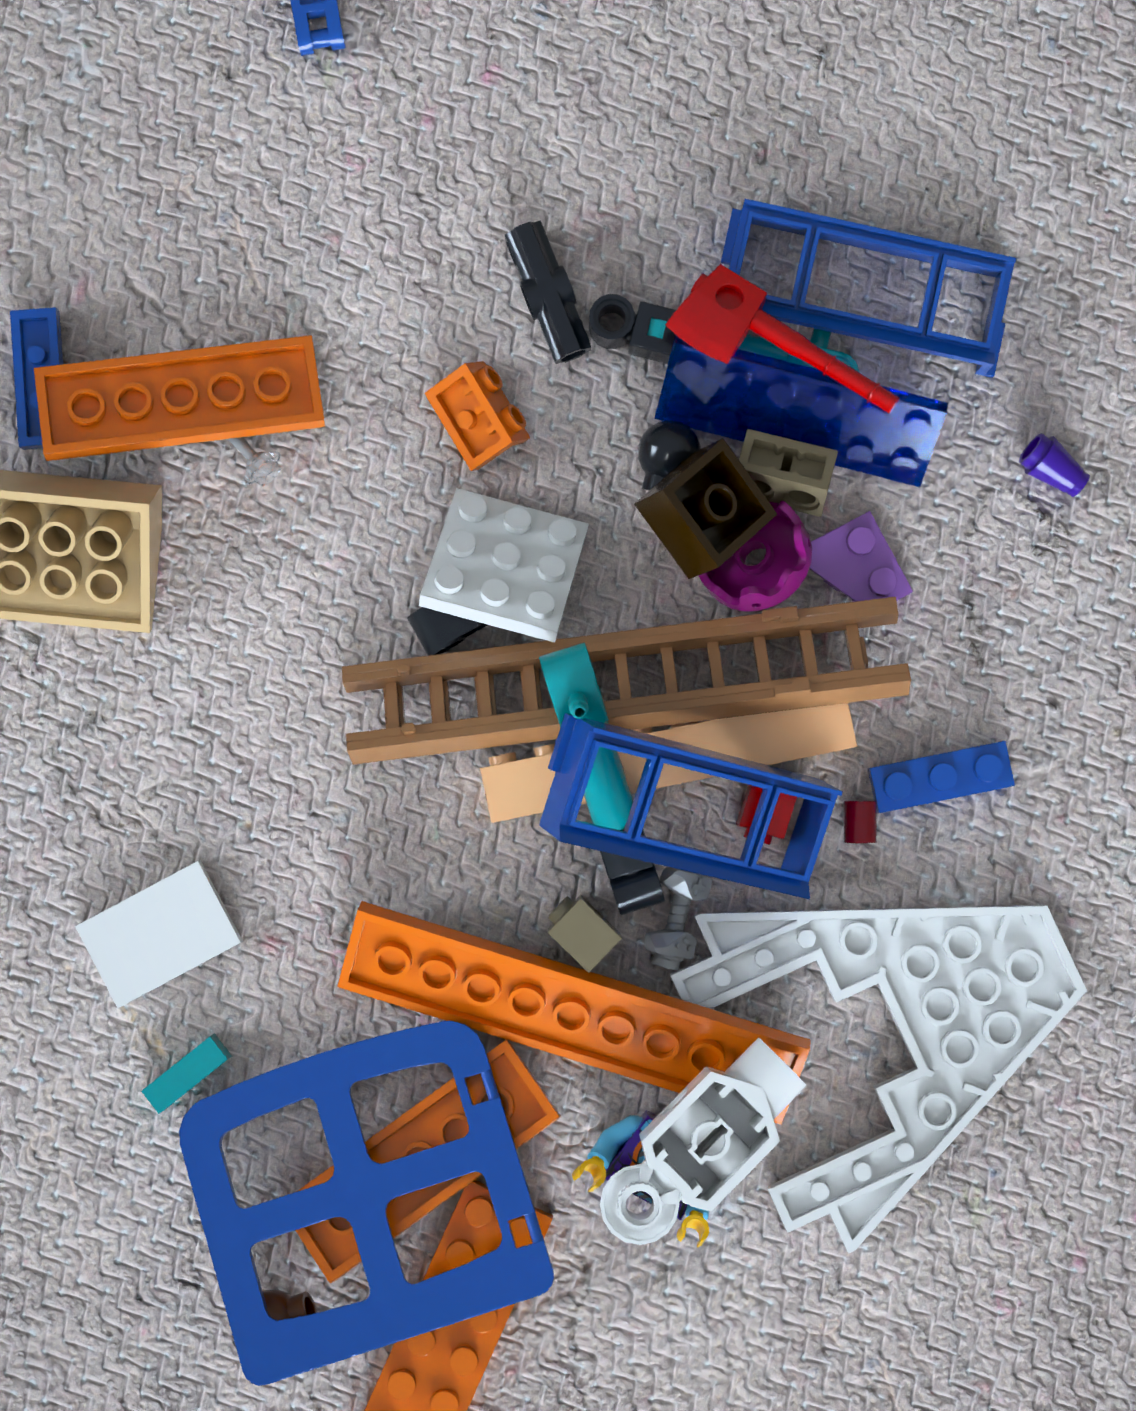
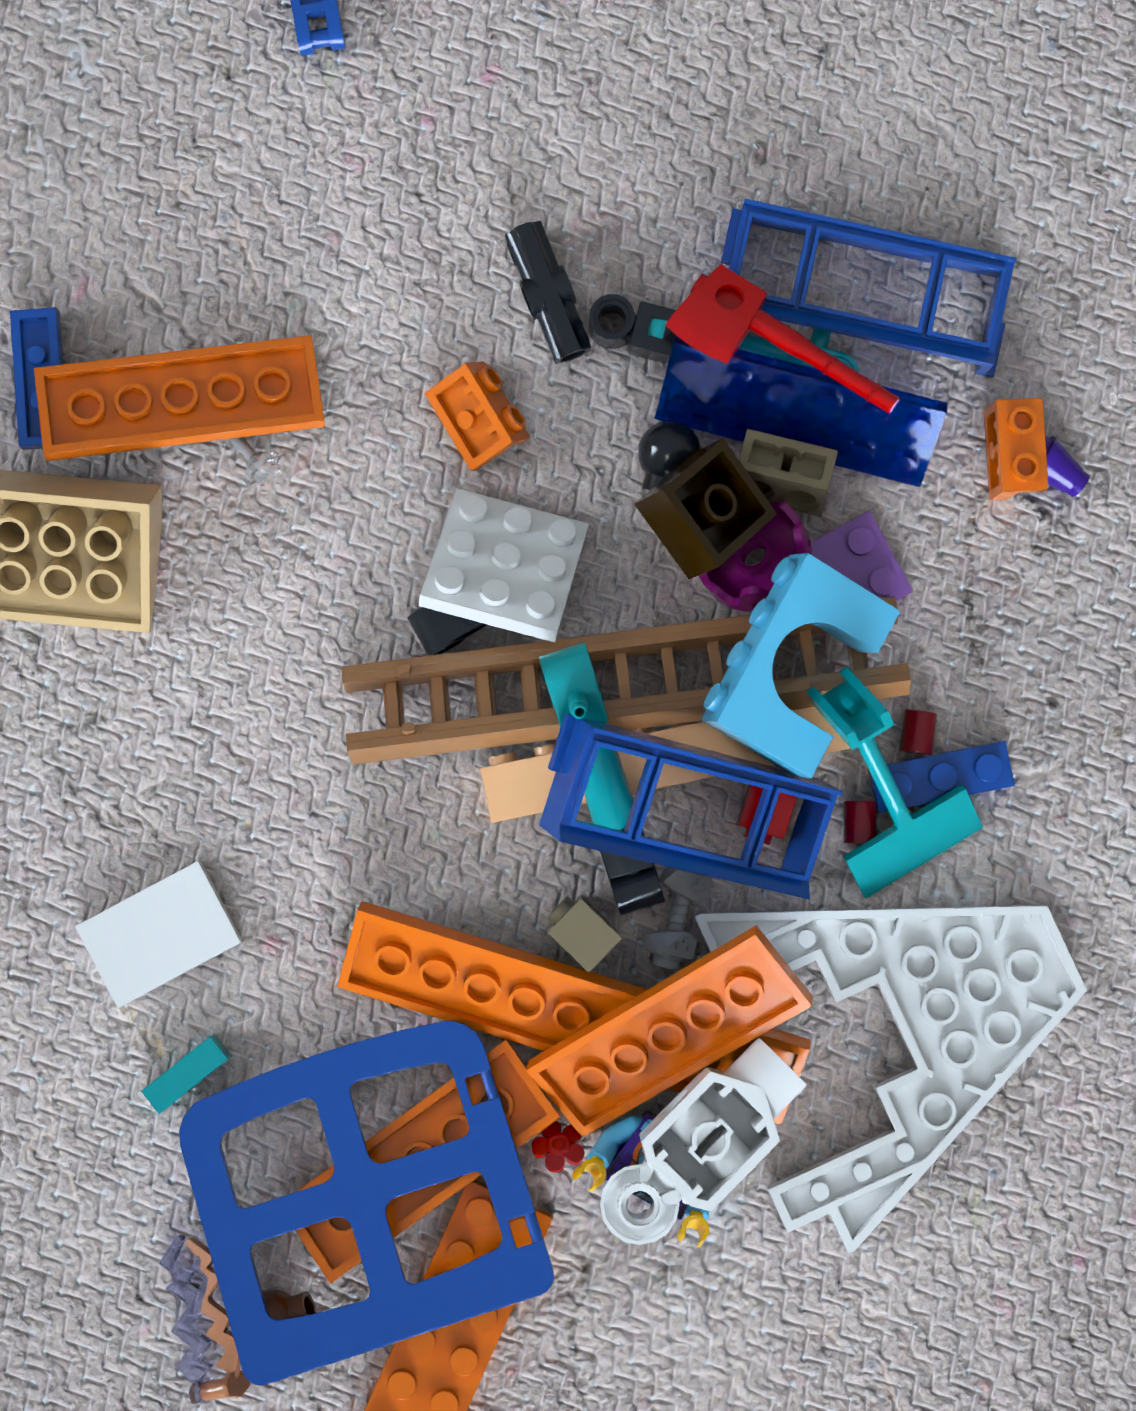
none -> piece [159,1235,250,1404]
none -> orange plate [526,925,813,1137]
none -> red plant [531,1121,585,1173]
none -> medium azure arch [701,553,900,778]
none -> teal piece [806,667,983,899]
none -> dark red hinge [899,709,937,755]
none -> orange bracket [983,398,1048,500]

